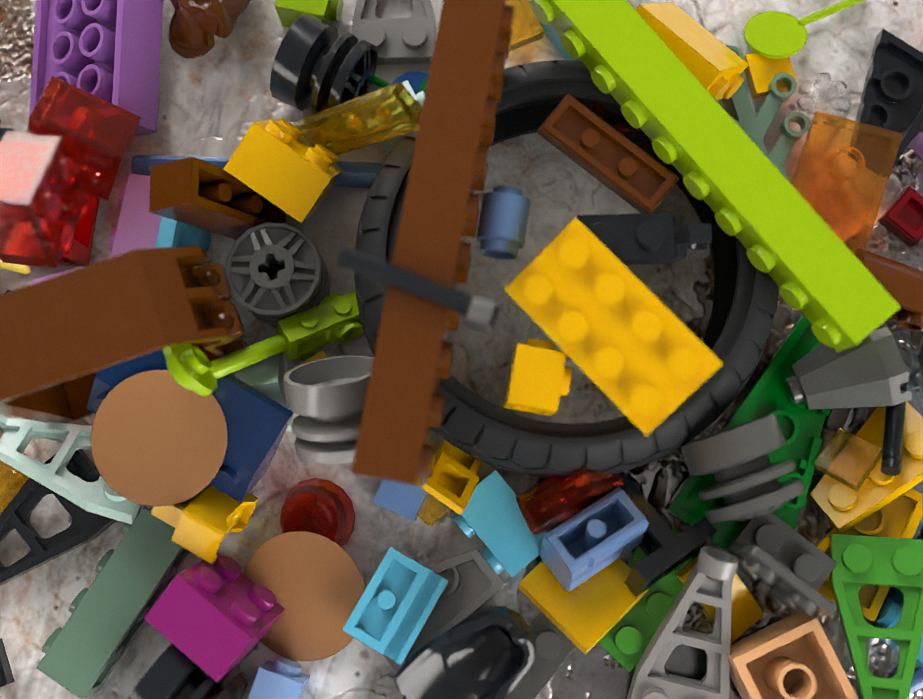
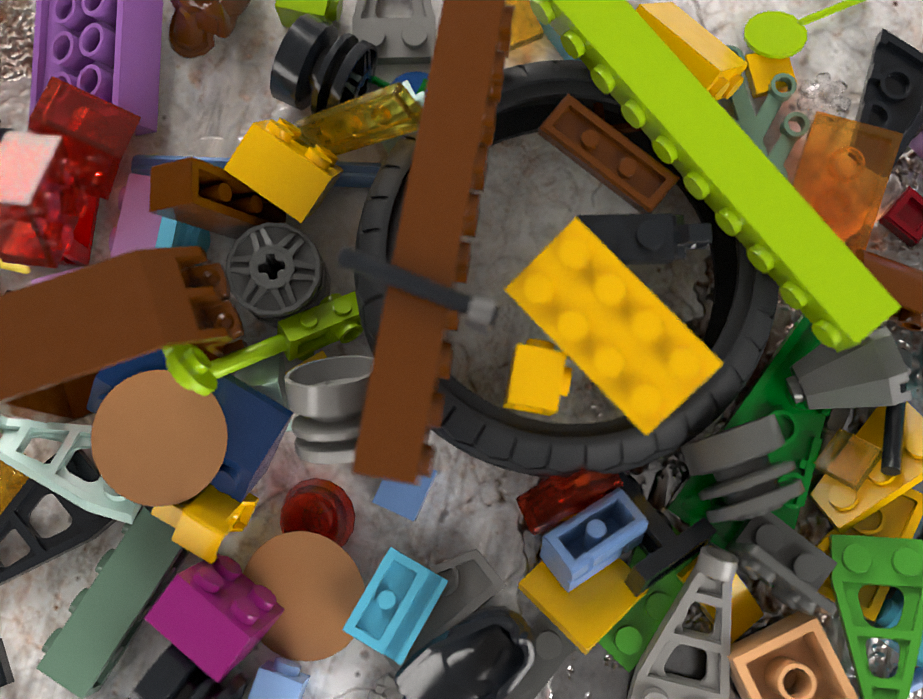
clear yellow tile [417,497,449,526] -> none
yellow slope [421,439,483,515] -> none
medium azure brick [452,470,547,577] -> none
medium blue brick [476,185,530,260] -> none

